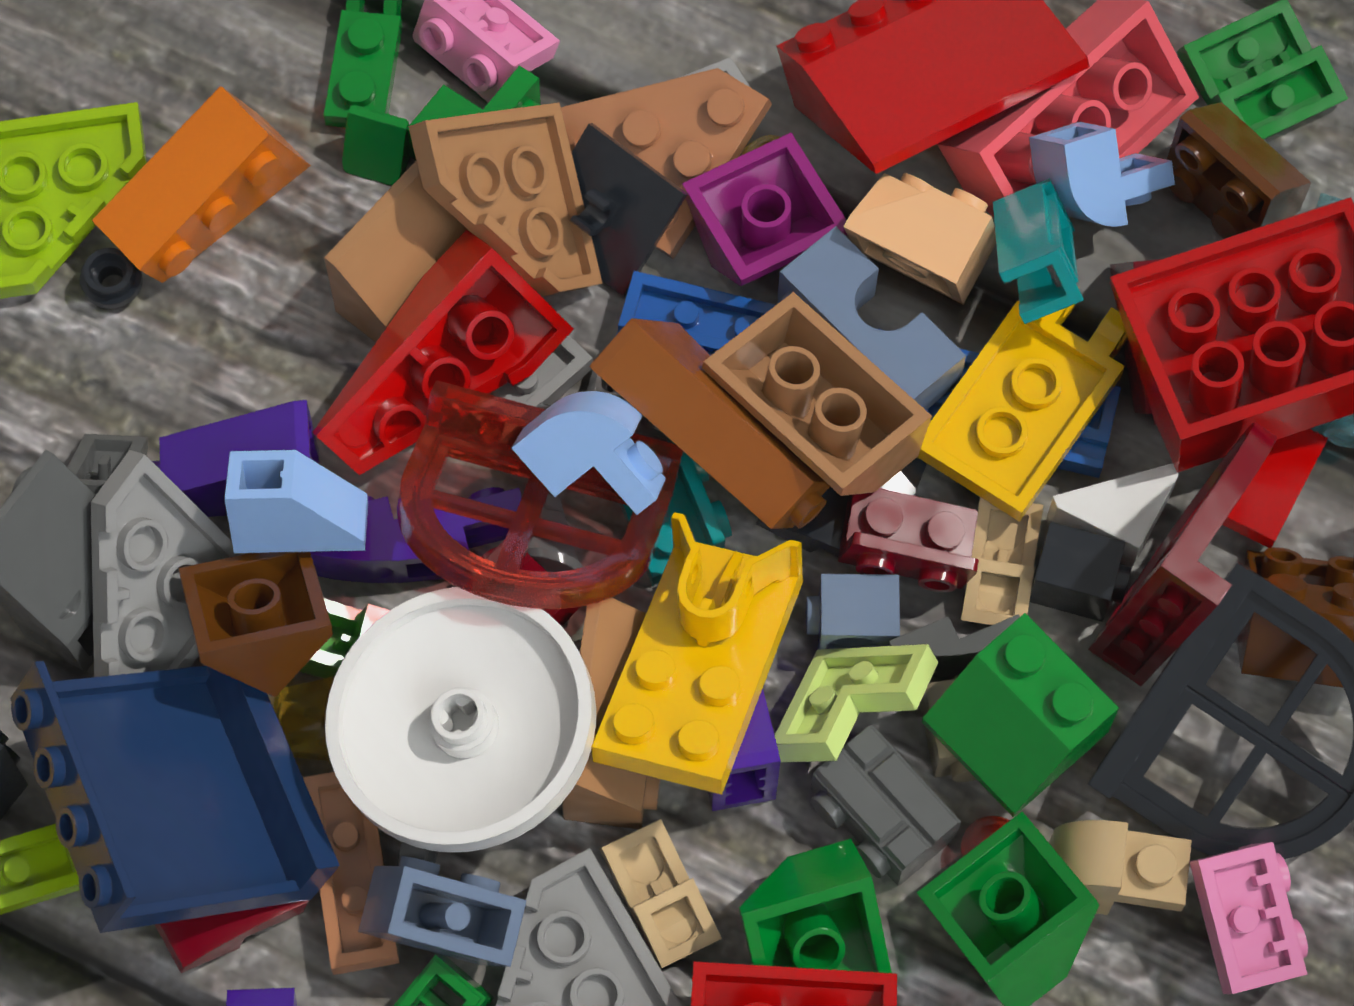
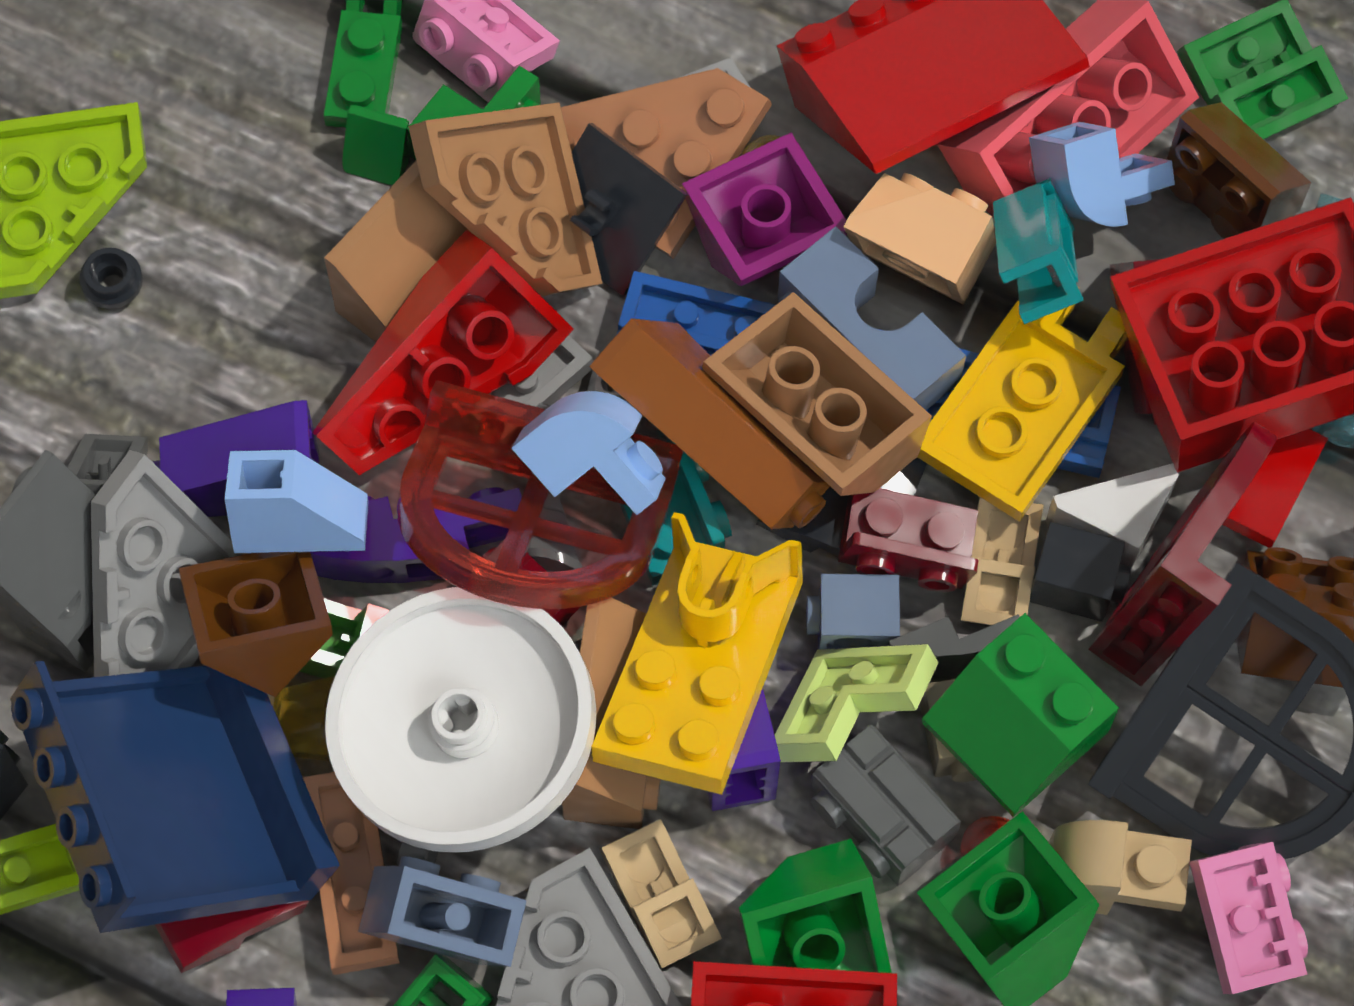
orange wedge [92,86,311,283] -> none

